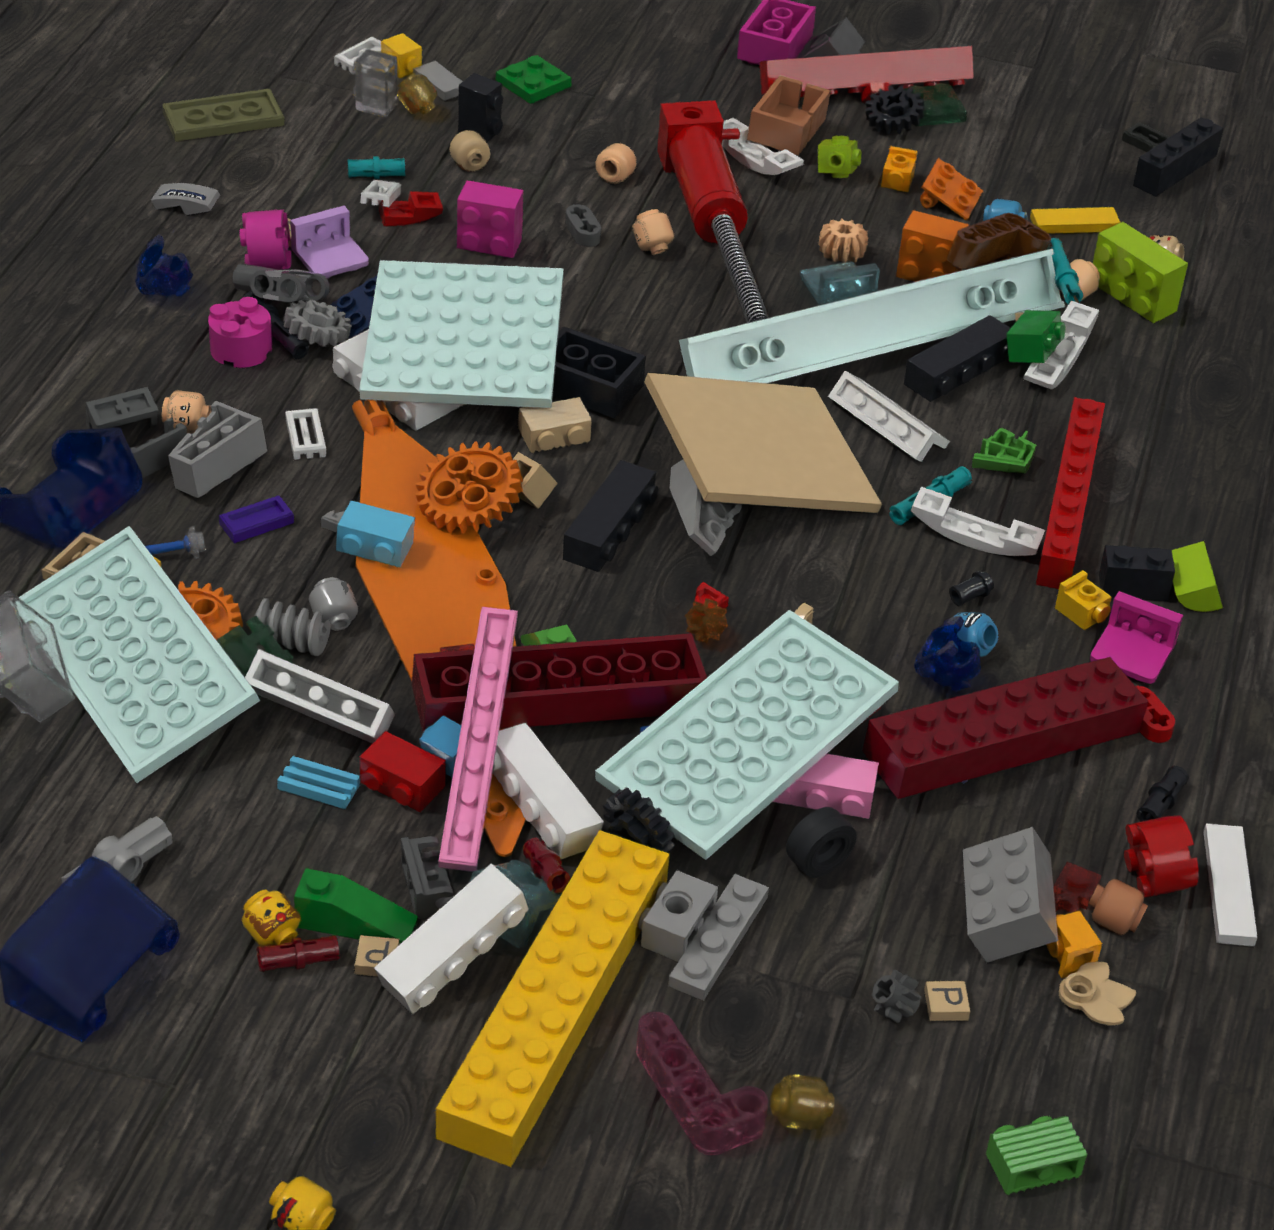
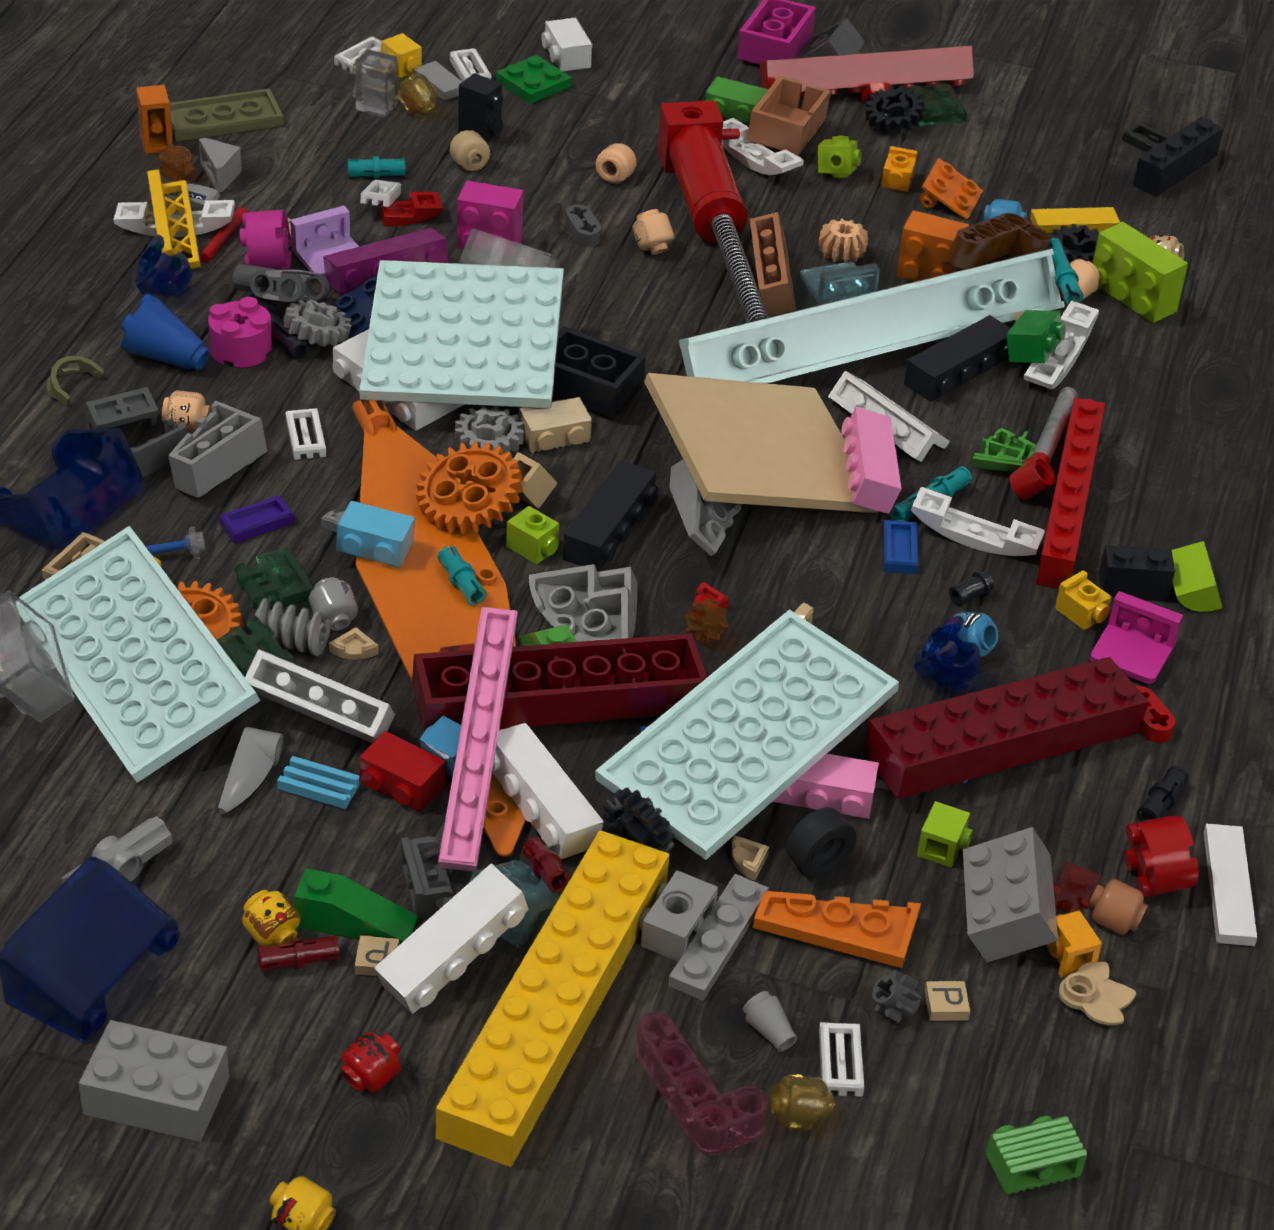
none -> olive helmet [46,356,104,406]
none -> light grey brick [79,1020,229,1142]
none -> white slope [114,200,235,237]
none -> blue cone [120,294,210,371]
none -> orange brick [136,85,173,154]
none -> yellow fence [147,169,201,273]
none -> clear orange gear [157,144,195,181]
none -> light grey slope [199,138,242,192]
none -> red bar [199,207,248,263]
none -> light grey piece [218,727,283,814]
none -> clear green plate [234,547,314,610]
none -> magenta brick [323,228,449,295]
none -> tan tile [329,627,379,660]
none -> red head [340,1032,401,1093]
none -> teal pin [437,546,487,605]
none -> white tile [450,48,492,81]
none -> light grey gear [455,405,524,453]
none -> clear brick [459,228,560,268]
none -> lime brick [506,506,560,565]
none -> light grey brick [529,564,637,642]
none -> white brick [542,18,592,71]
none -> bright green brick [706,76,768,125]
none -> tan tile [731,835,769,881]
none -> light grey cone [743,991,798,1052]
none -> nougat brick [750,212,796,317]
none -> orange wing [753,891,921,968]
none -> white tile [819,1022,864,1097]
none -> bright pink brick [841,407,902,514]
none -> blue tile [883,520,918,574]
none -> lime brick [917,801,973,868]
none -> piece [1009,387,1078,501]
none -> black gear [1049,224,1098,263]

